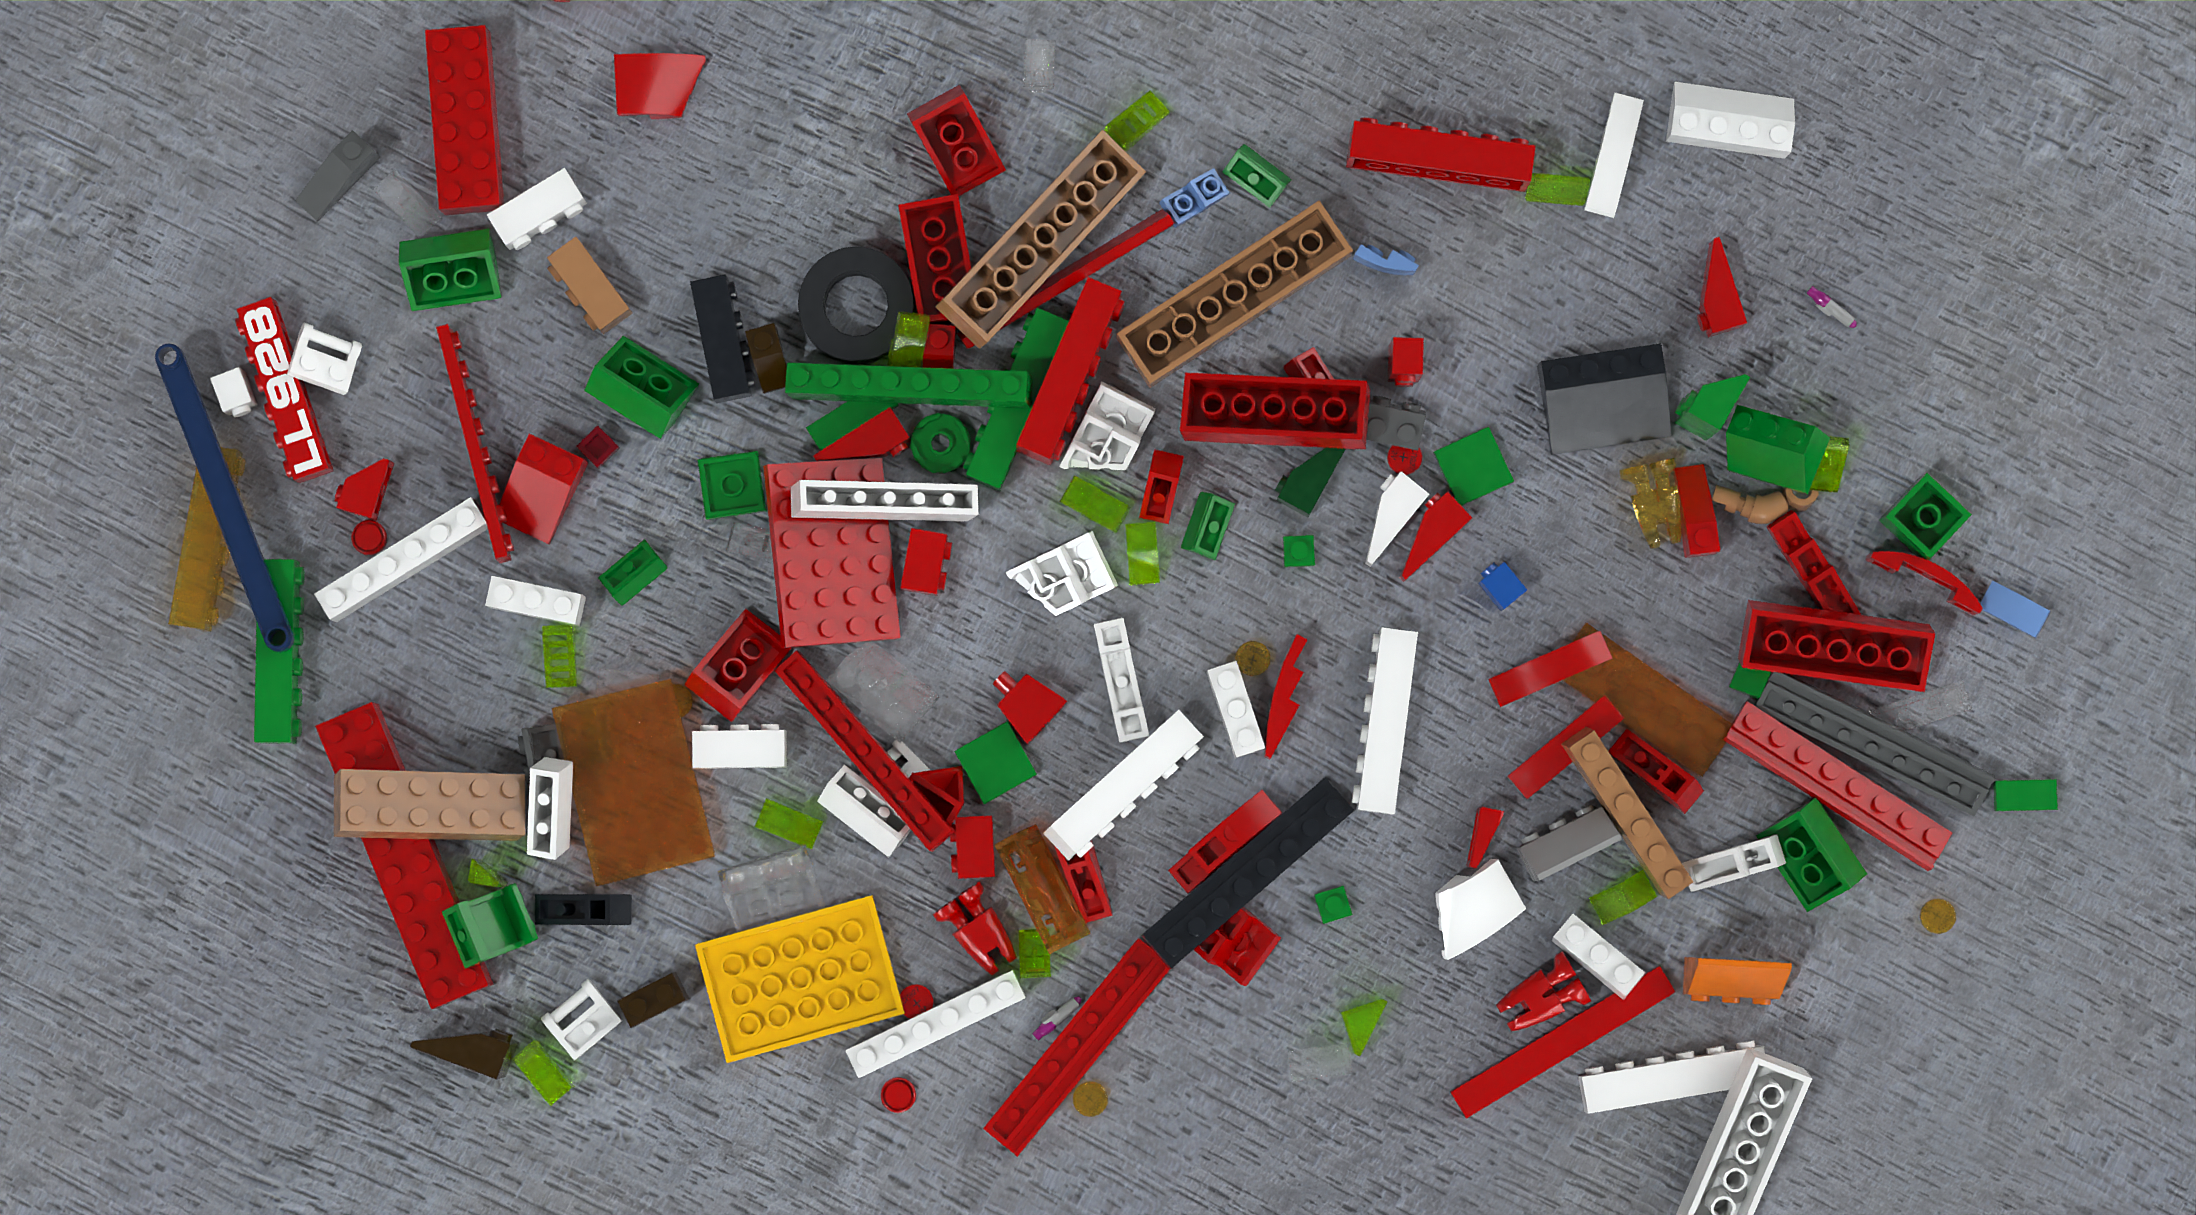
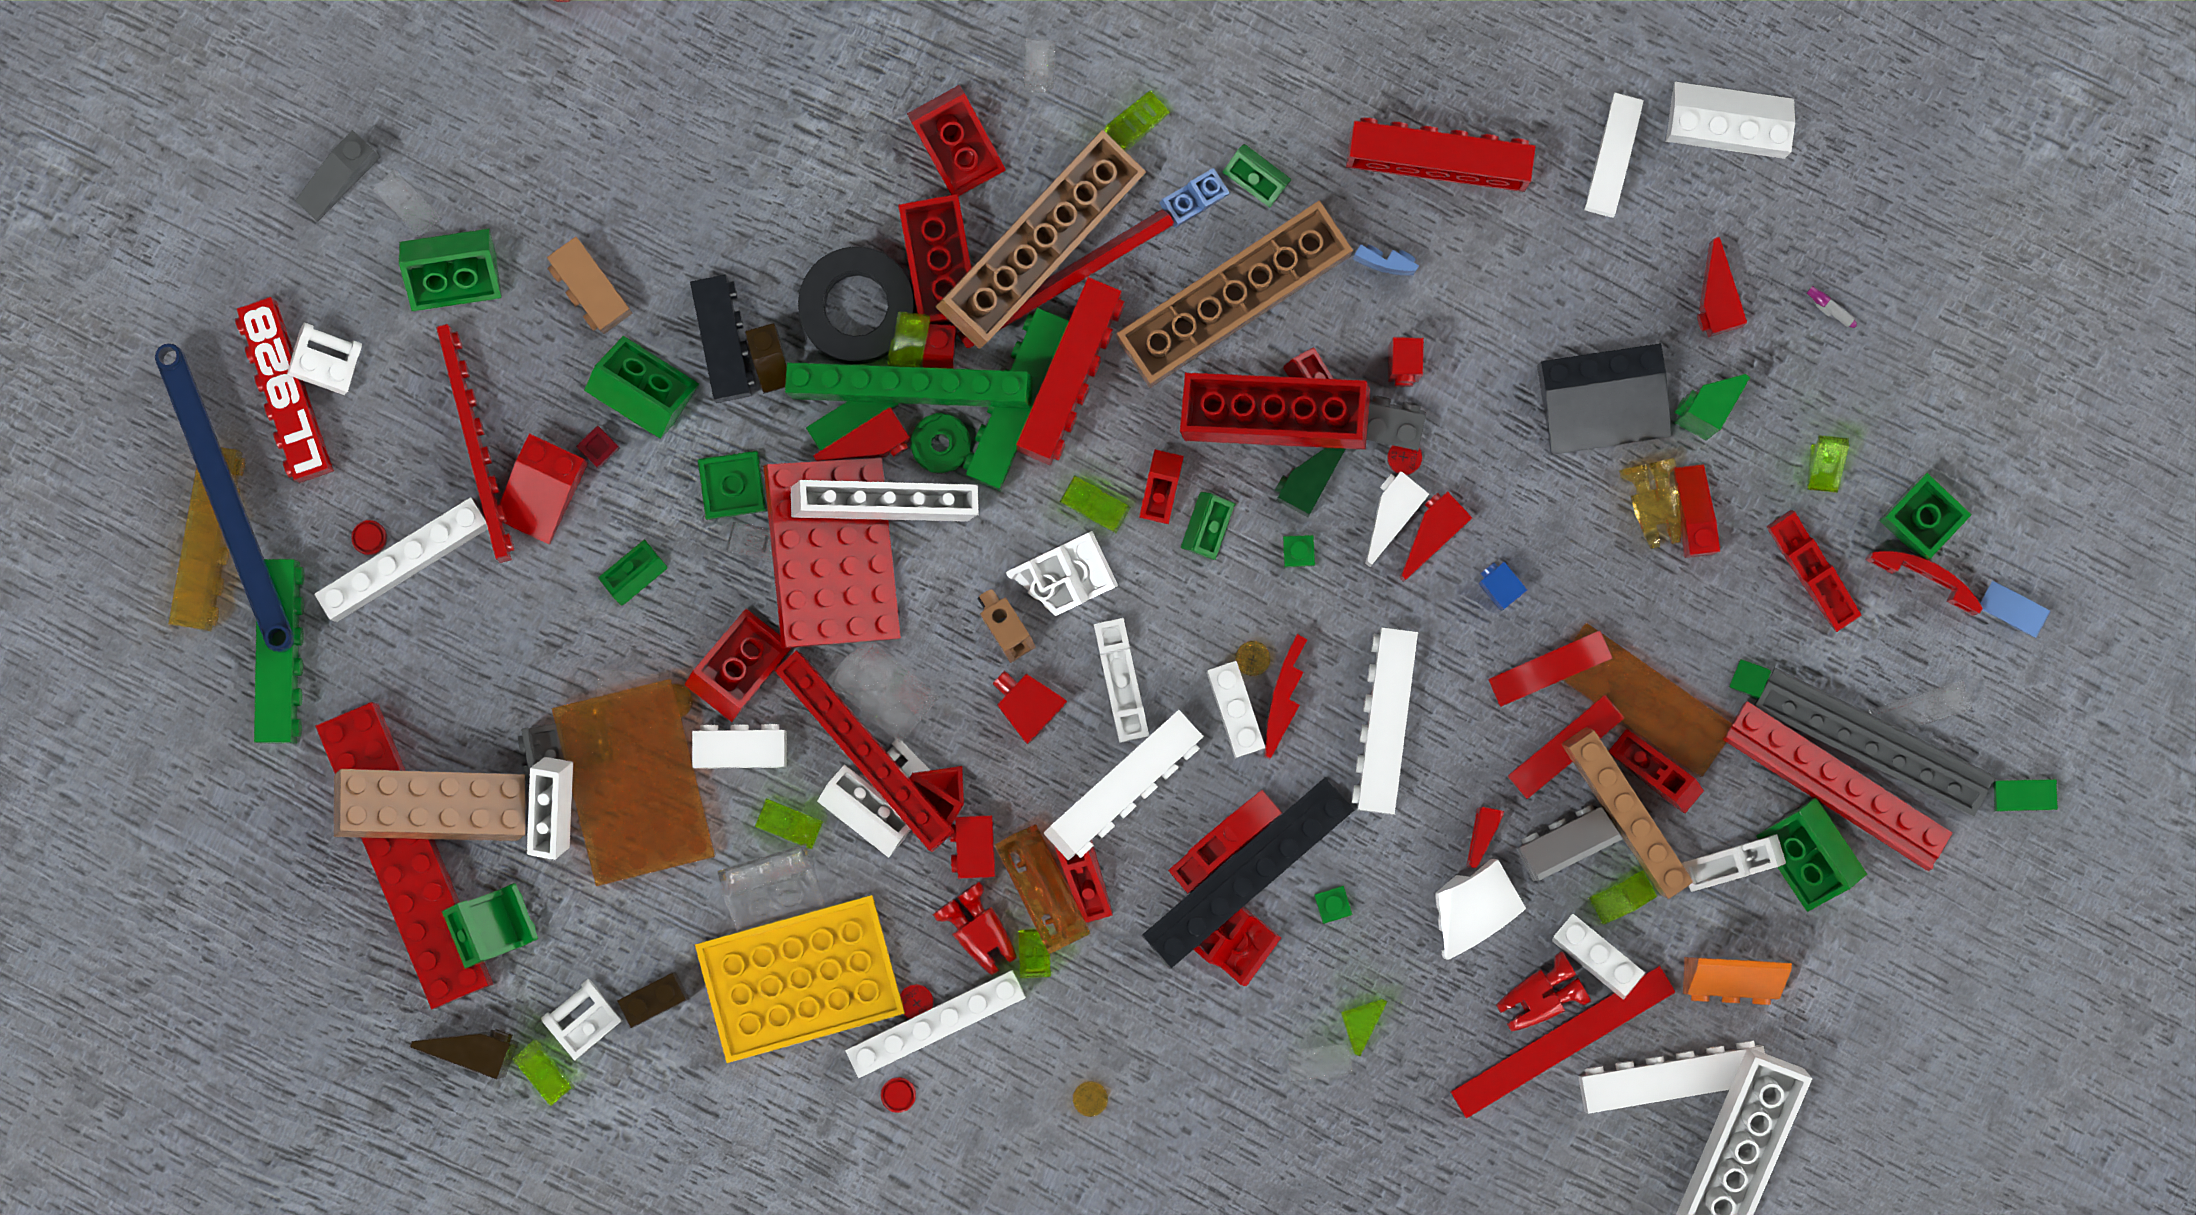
white brick [210,367,258,417] -> none
red slope [335,458,395,521] -> none
red brick [425,25,504,215] -> none
clear neon green slope [468,859,508,887] -> none
white brick [485,576,586,627] -> none
white brick [487,168,587,250] -> none
black slope [535,894,632,925] -> none
clear neon green slope [542,625,577,688] -> none
red slope [614,53,706,119] -> none
red brick [900,528,953,596] -> none
green tile [954,722,1037,805] -> none
red plate [983,937,1170,1157] -> none
light grey piece [1032,996,1082,1041] -> none
white slope [1059,382,1155,470] -> none
clear neon green slope [1125,522,1160,585] -> none
green tile [1433,427,1514,506] -> none
clear neon green slope [1525,173,1590,206] -> none
medium nougat piece [1712,485,1819,524] -> none
green slope [1726,405,1830,494] -> none
red brick [1738,600,1936,692] -> none
clear yellow piece [1920,899,1956,934] -> none
none -> medium nougat torso [978,589,1036,663]

